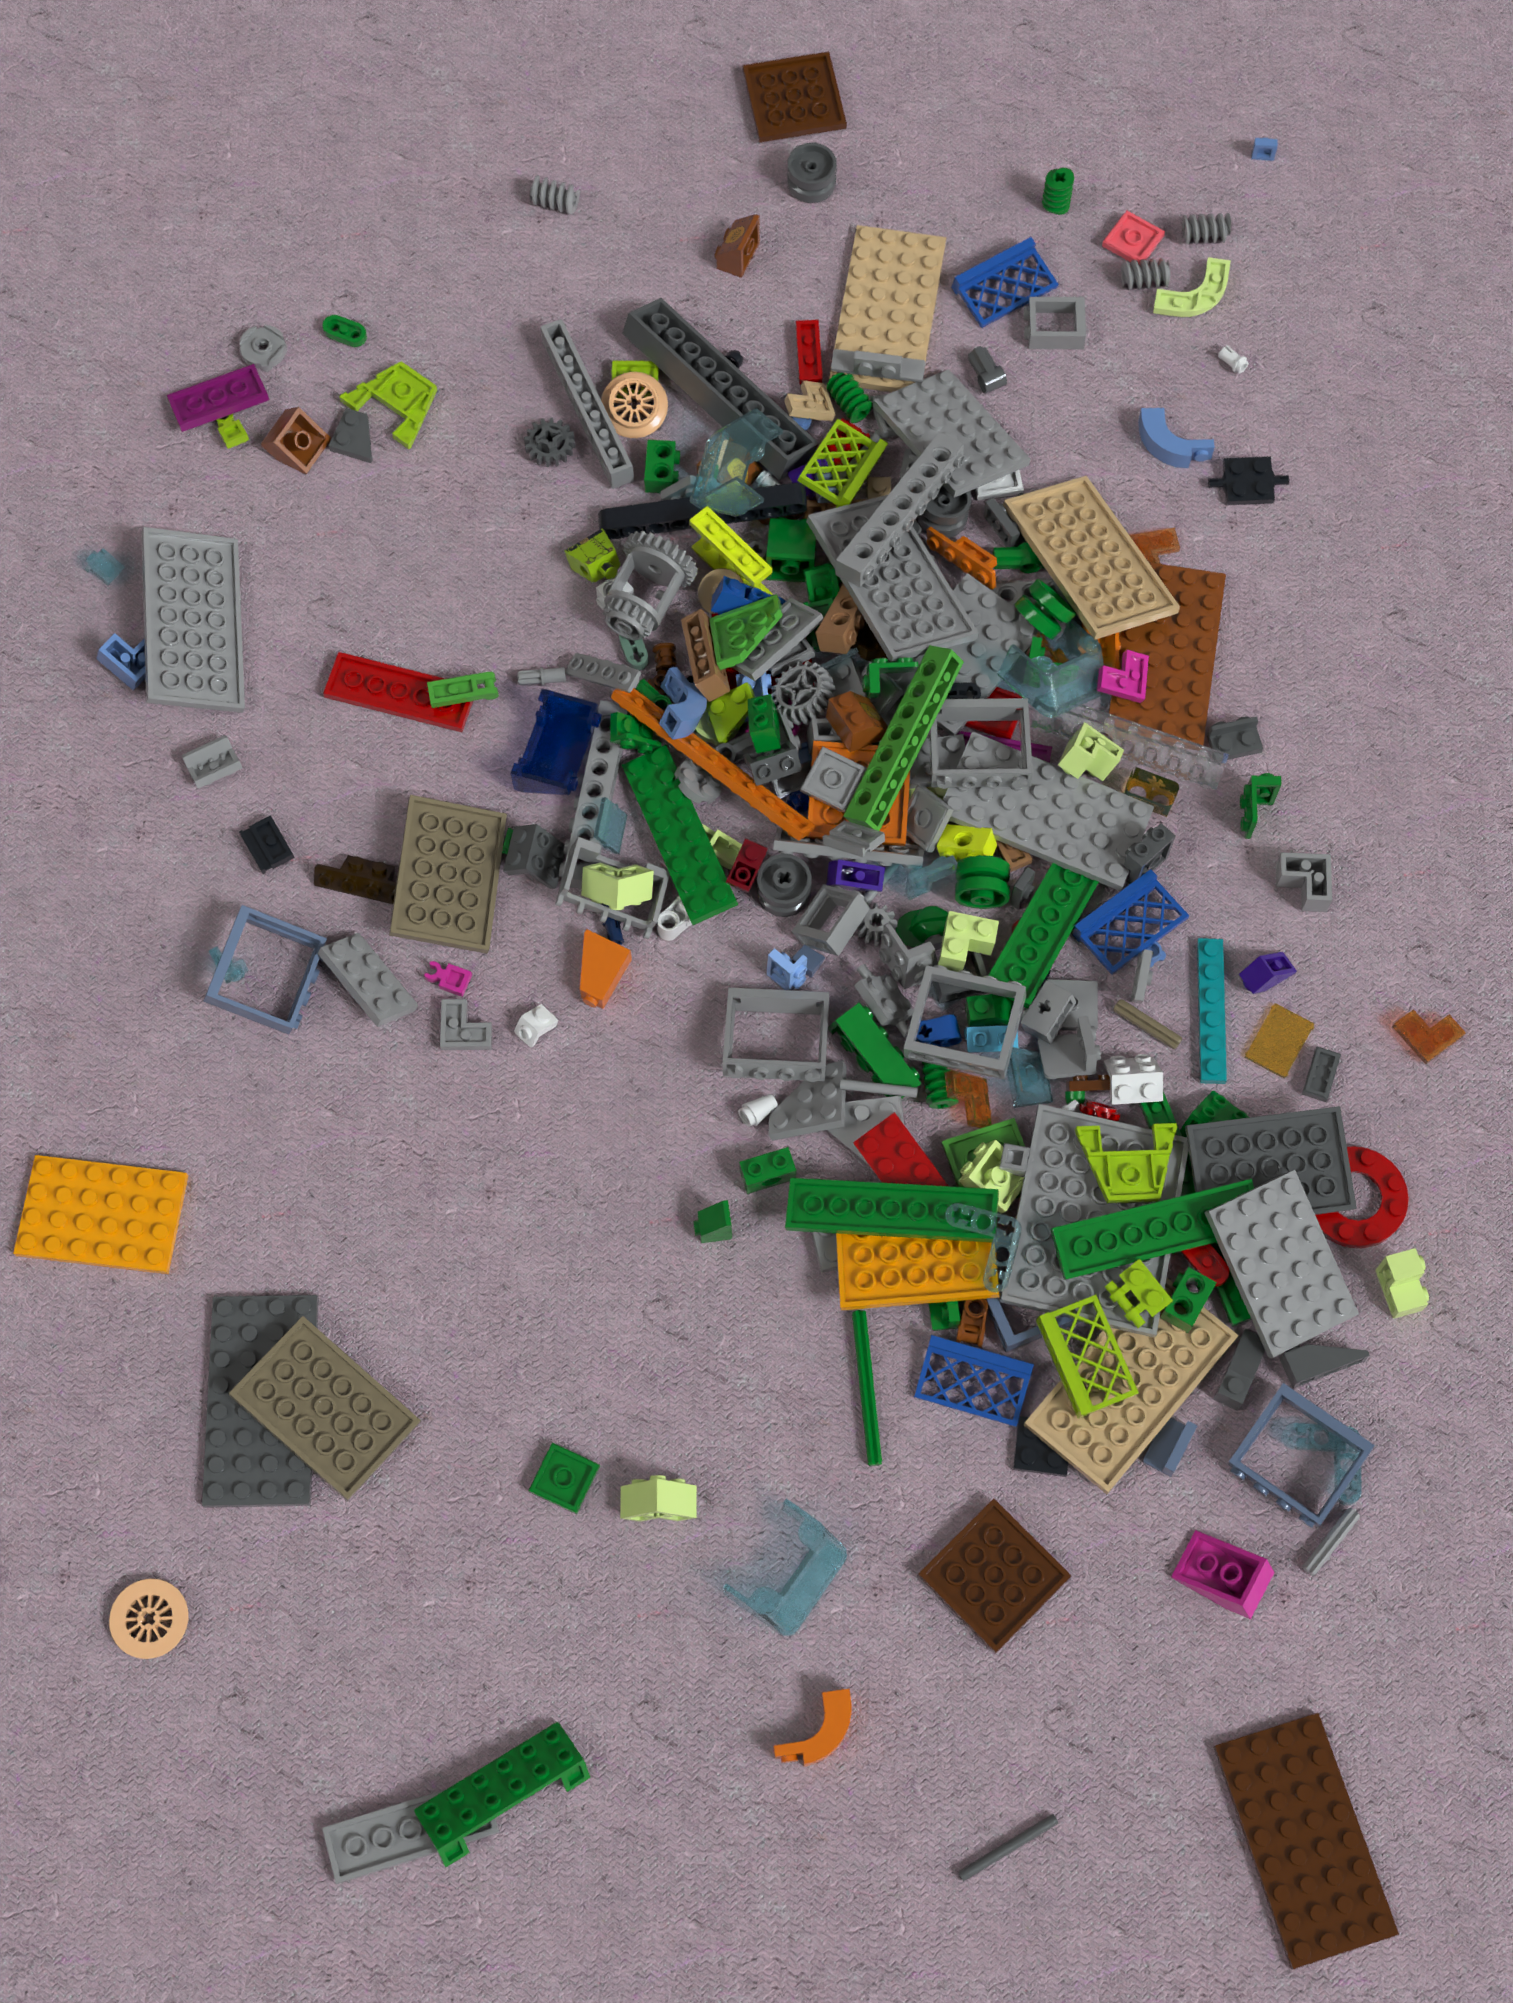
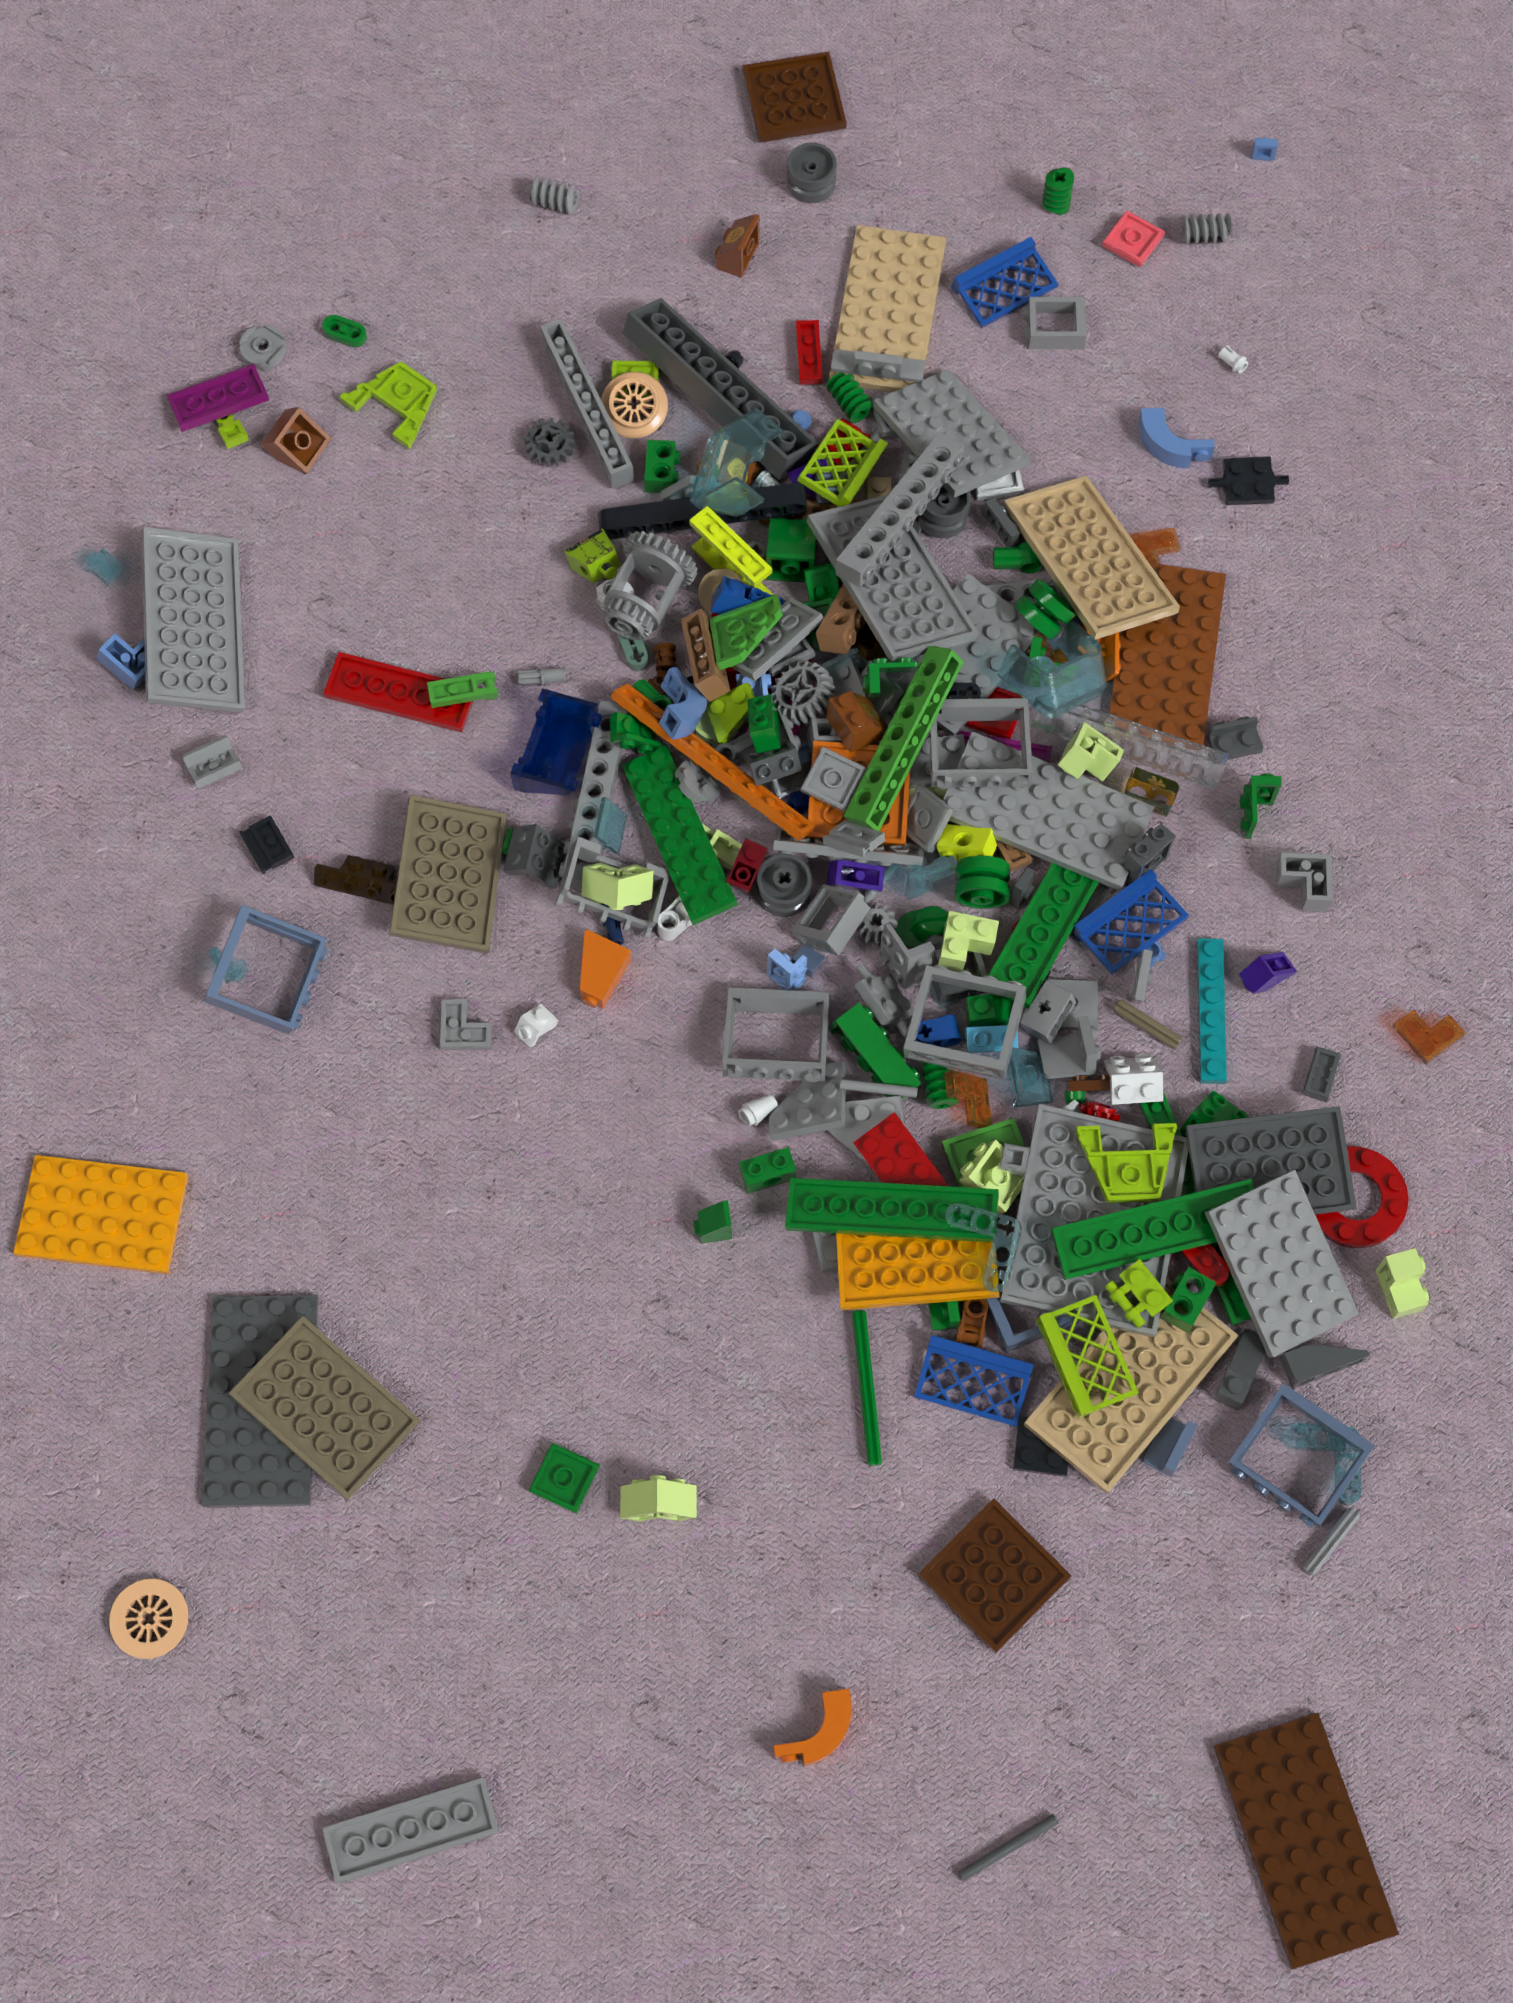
light grey plate [318,933,418,1027] -> none
dark grey wing [329,408,373,464] -> none
green bracket [414,1722,591,1868] -> none
dark pink plate [424,961,472,997] -> none
light grey bracket [565,653,641,693] -> none
clear light blue windscreen [723,1498,847,1637] -> none
tan plate [784,381,835,421] -> none
orange bracket [926,526,997,590] -> none
dark grey piece [968,346,1007,394] -> none
dark pink plate [1097,650,1149,703] -> none
light grey piece [1121,258,1170,290] -> none
yellowish green plate [1153,257,1231,317] -> none
dark pink slope [1171,1530,1275,1619] -> none
clear yellow piece [1244,1003,1315,1079] -> none

